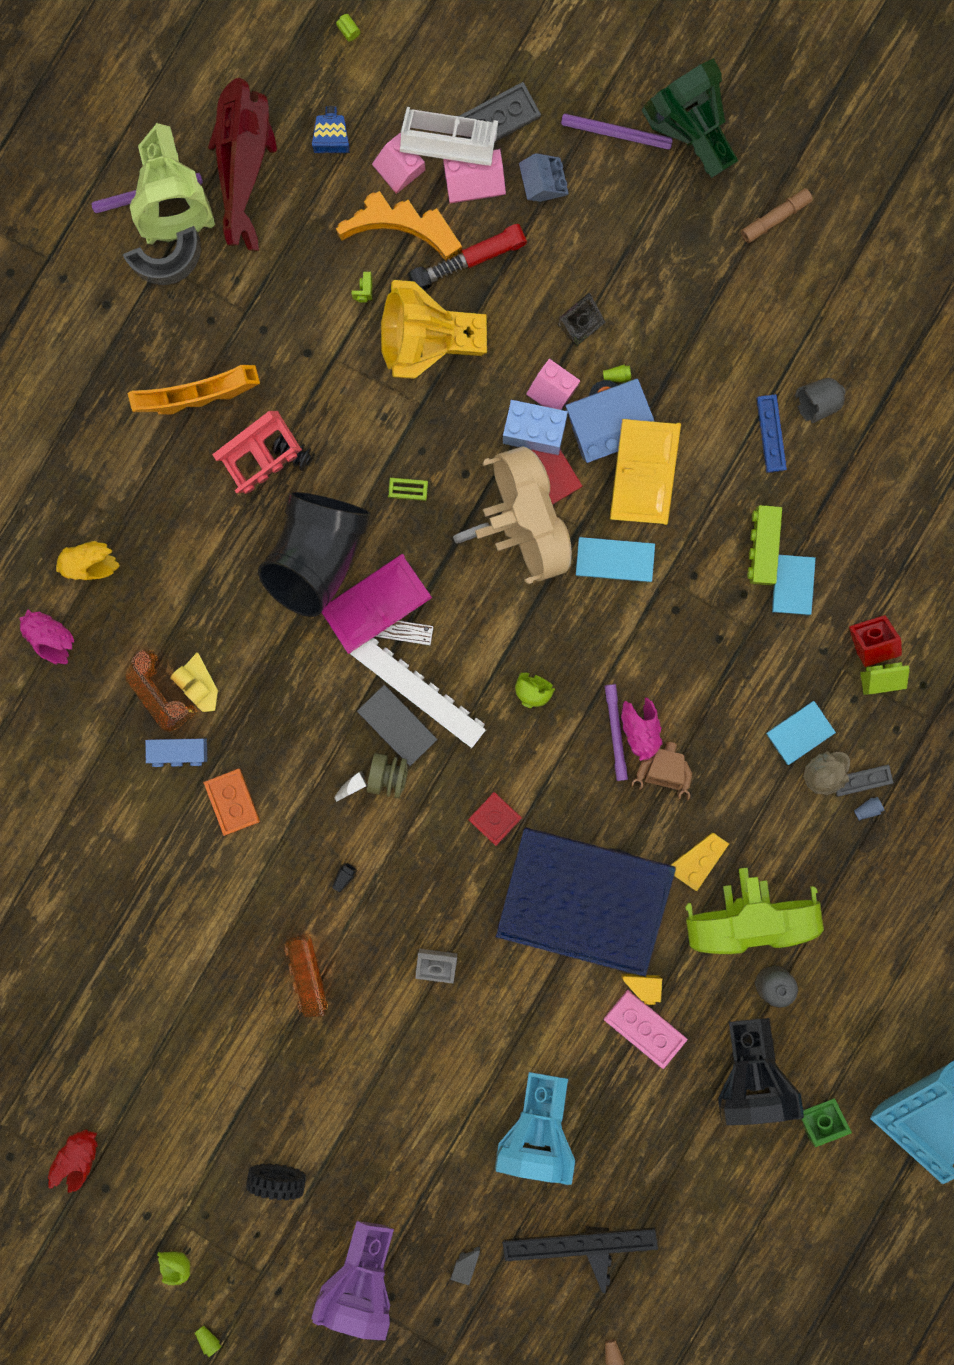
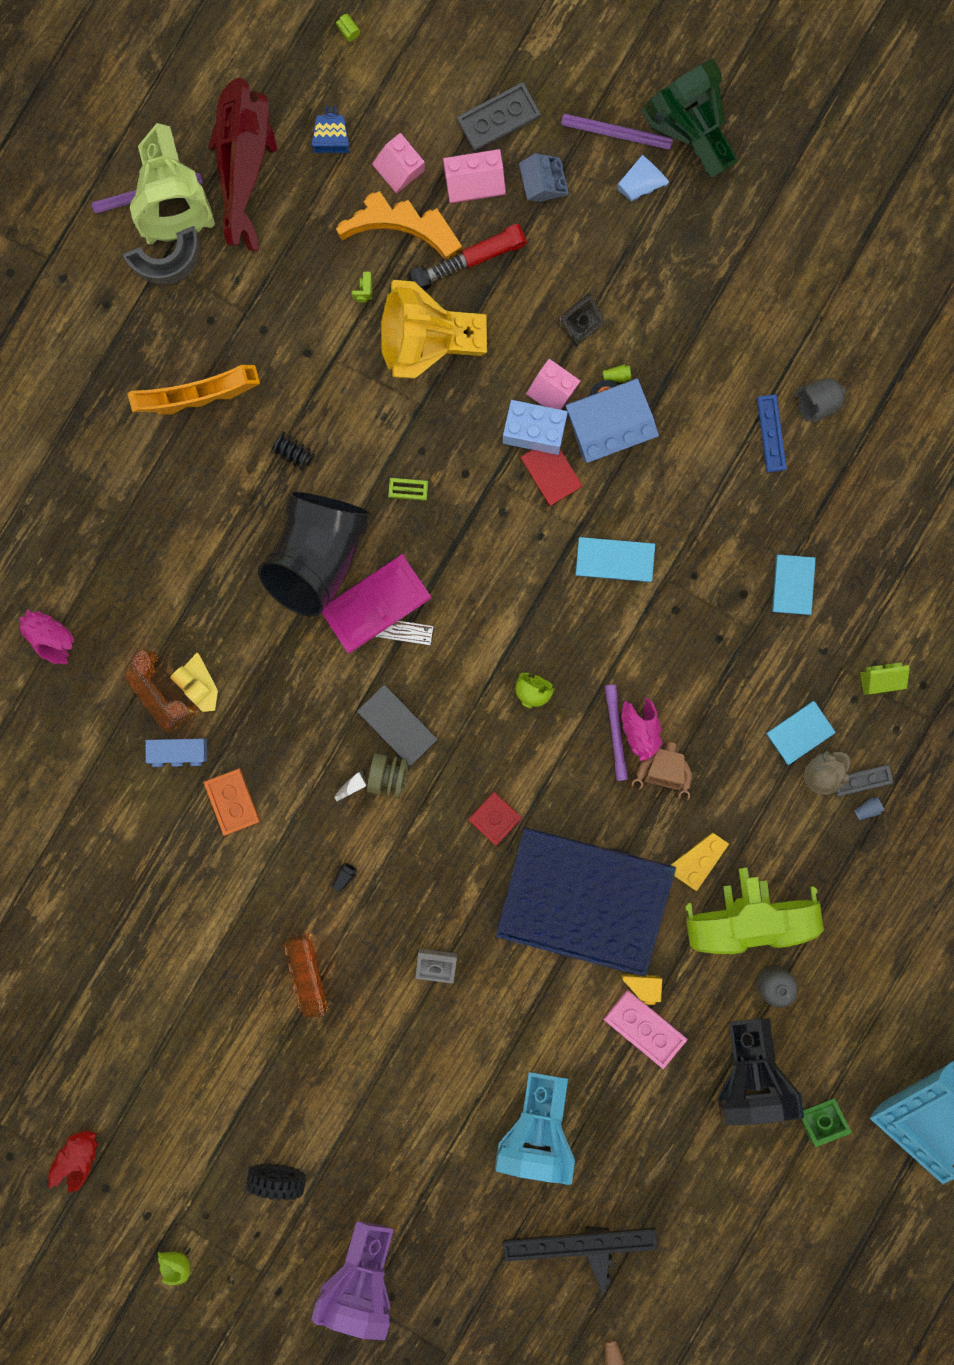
yellow head [56,541,120,580] -> none
lime cone [195,1326,221,1357] -> none
coral window [212,411,302,494] -> none
white brick [350,638,485,748] -> none
white piece [400,107,498,166] -> none
dark grey slope [451,1247,480,1286] -> none
light grey tile [453,523,489,544] -> none
tan piece [475,446,572,584] -> none
yellow door [610,419,681,525] -> none
medium nougat piece [741,188,813,243] -> none
lime brick [747,505,782,585] -> none
red slope [849,615,902,667] -> none
none -> light blue slope [617,155,669,201]

